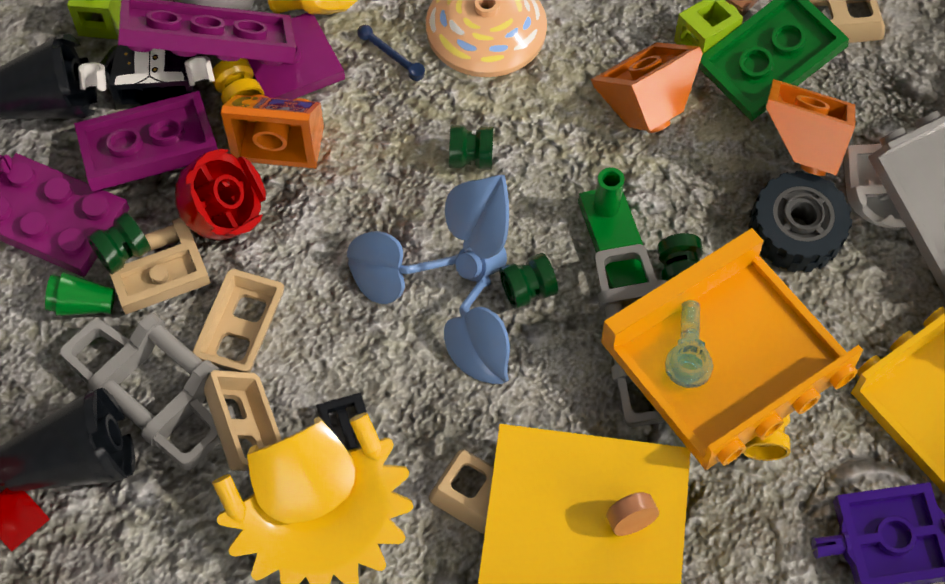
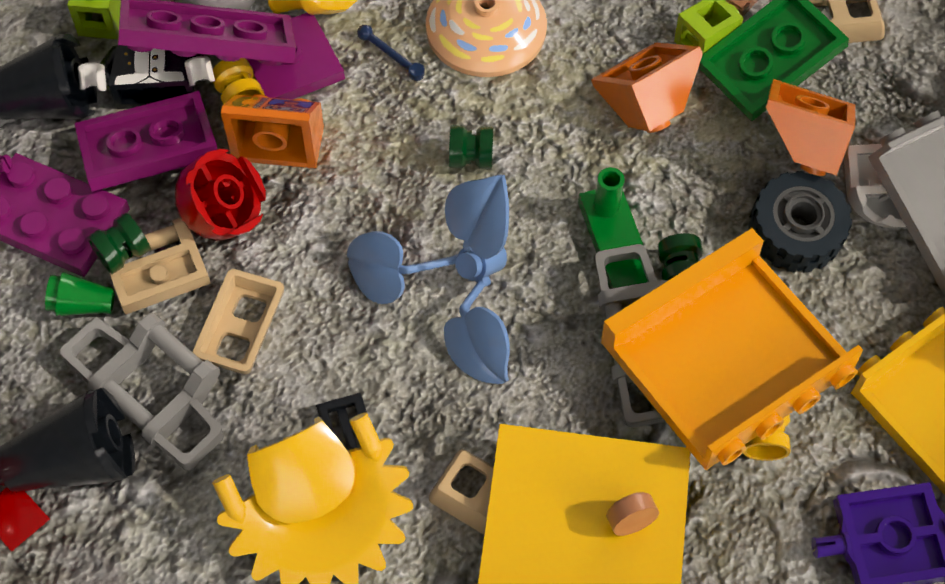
tan piece [204,370,282,471] -> none
dark green wheel [499,253,558,309] -> none
clear light blue plate [665,300,713,388] -> none

